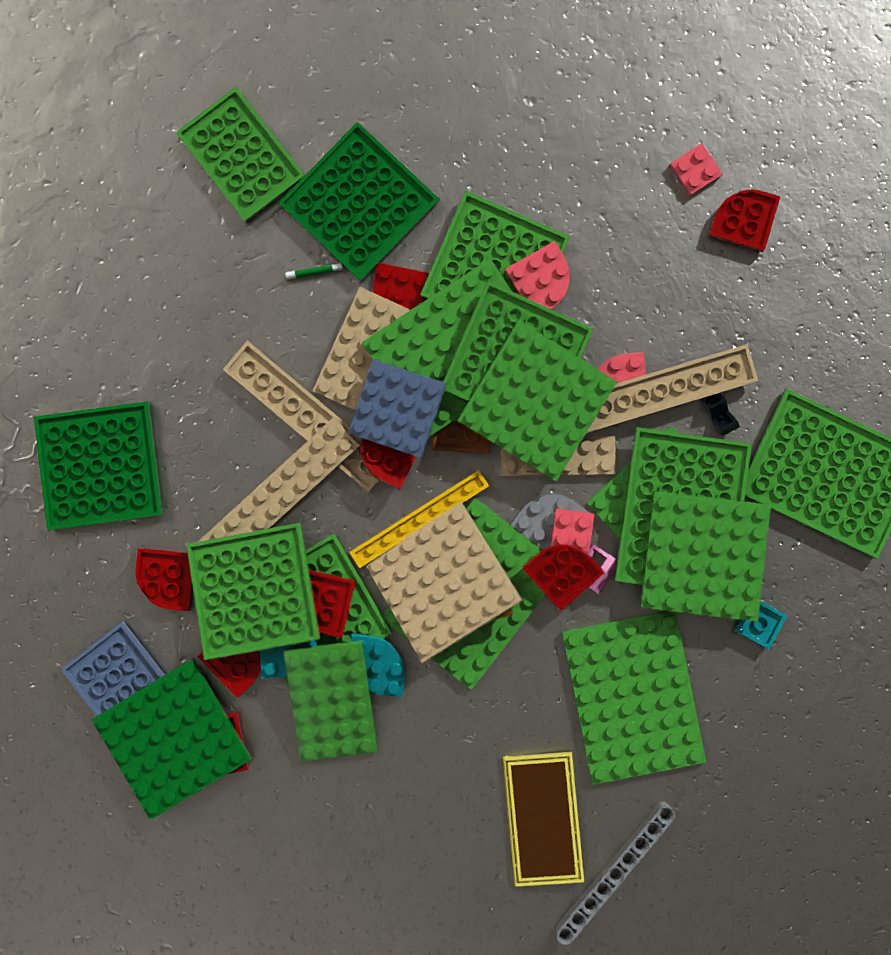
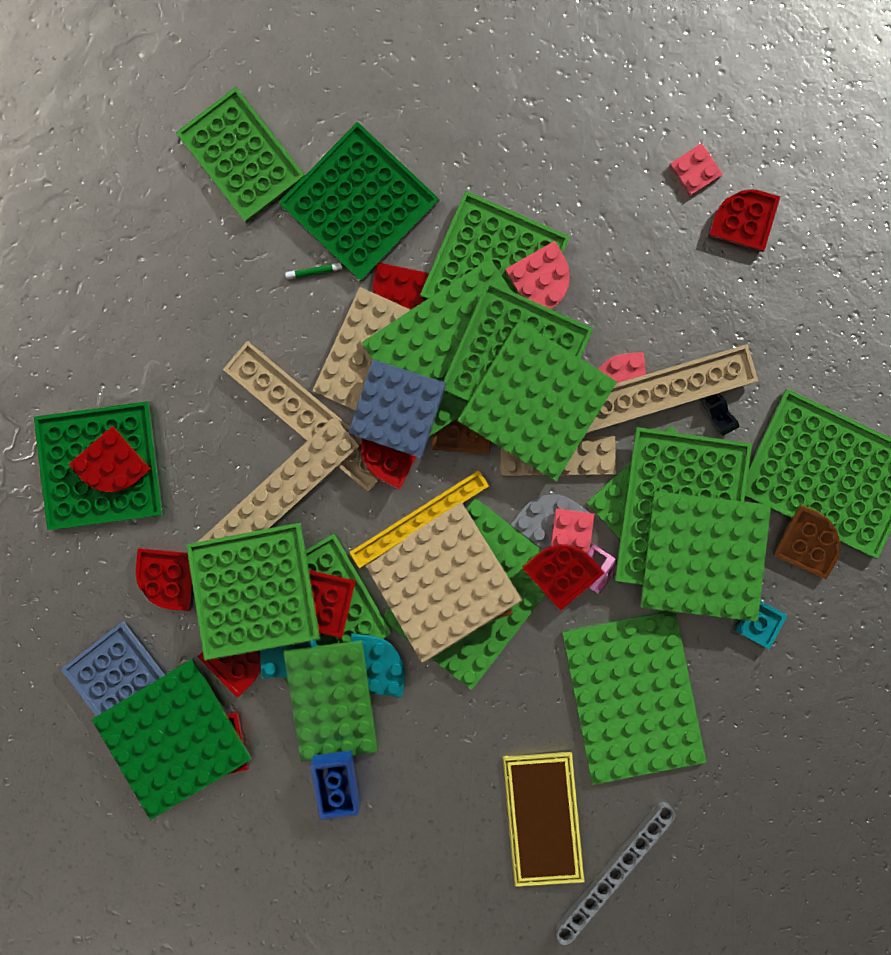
none -> red plate [68,426,152,492]
none -> blue brick [311,750,360,820]
none -> dark orange plate [773,504,840,580]

